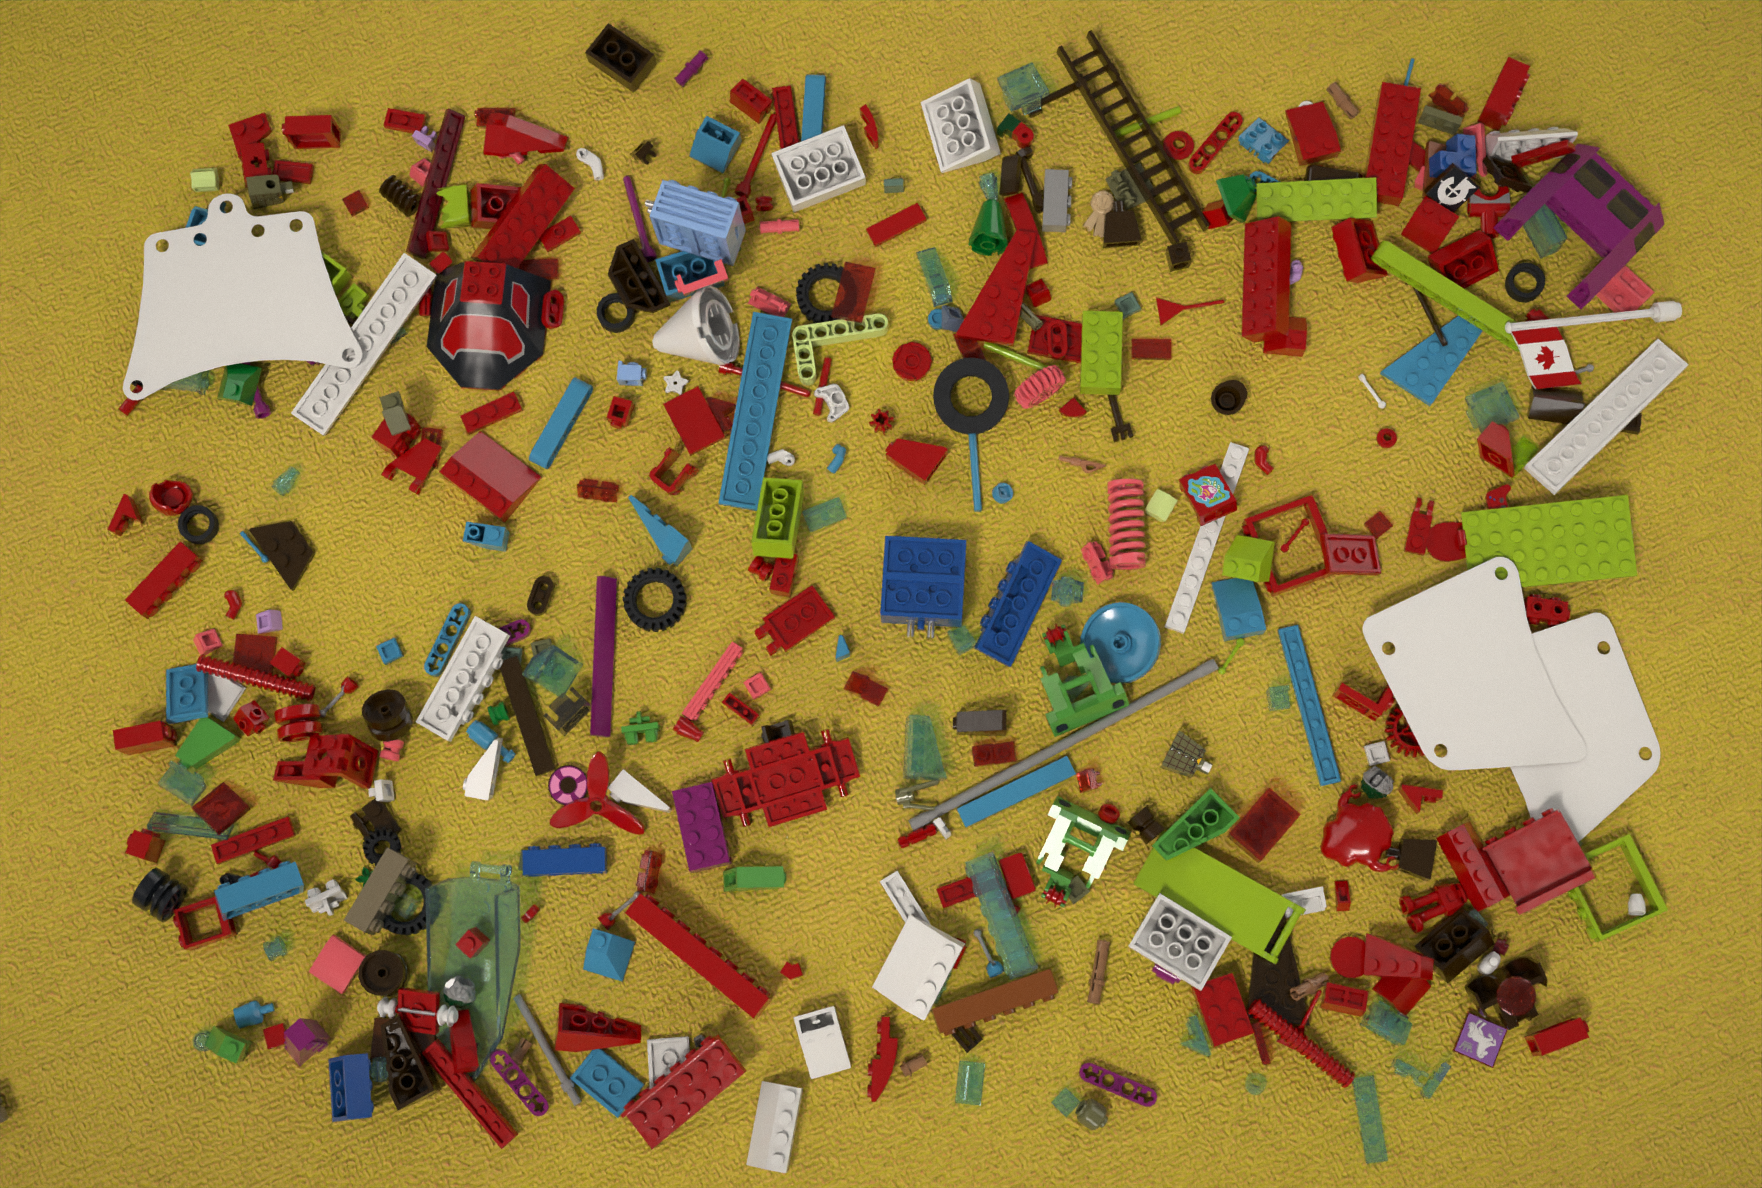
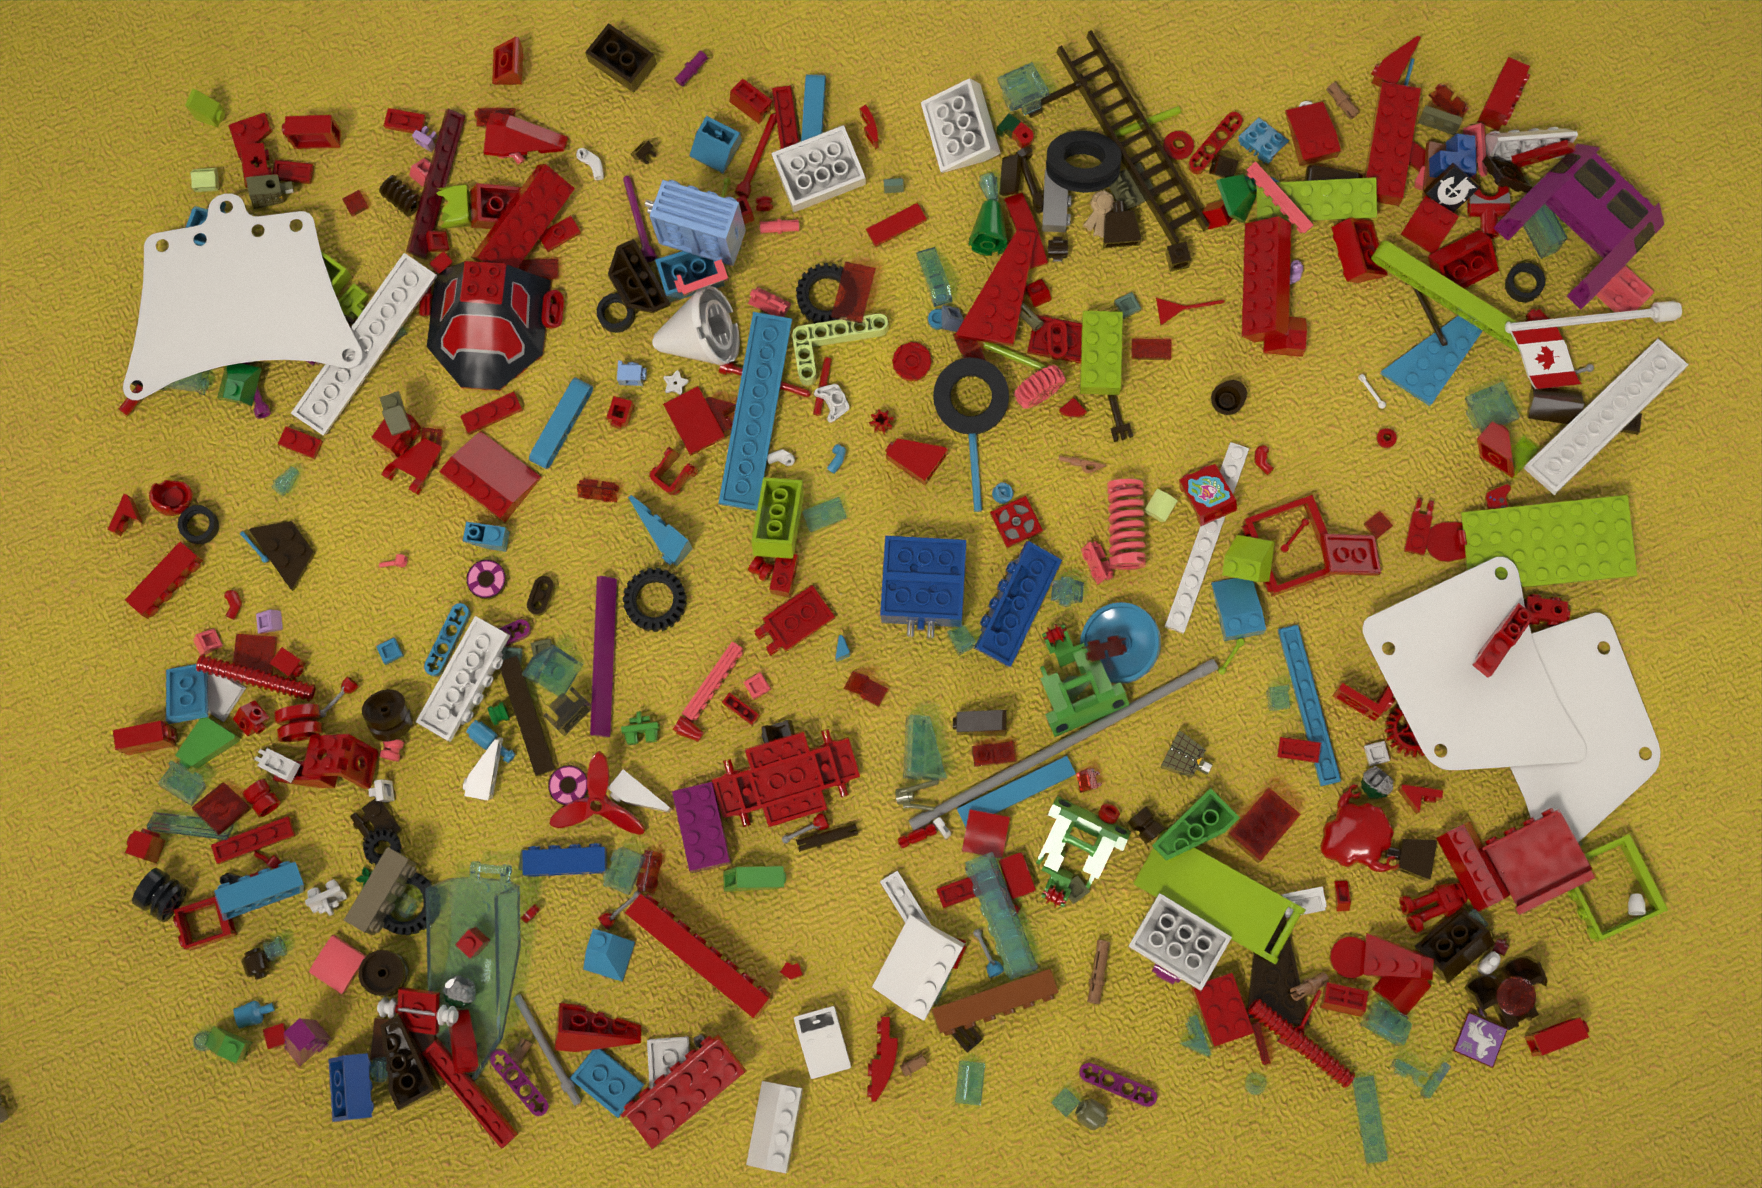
none -> lime slope [185,88,225,127]
none -> dark brown head [241,948,272,980]
none -> red wheel [242,779,281,818]
none -> white hinge [254,748,300,783]
none -> red plate [278,426,323,460]
none -> coral hand [379,554,408,568]
none -> tile [467,560,507,600]
none -> red slope [492,36,523,85]
none -> clear light blue bracket [603,847,646,895]
none -> hinge [782,812,830,843]
none -> dark brown pin [796,823,858,852]
none -> red slope [962,809,1010,859]
none -> red piece [990,496,1043,549]
none -> black tyre [1046,130,1121,193]
none -> dark brown gear [1048,237,1068,261]
none -> clear red hinge [1082,635,1127,662]
none -> dark brown brick [1208,155,1238,178]
none -> coral piece [1247,161,1314,234]
none -> red plate [1277,737,1322,763]
none -> red slope [1371,36,1421,87]
none -> red slope [1472,603,1535,678]

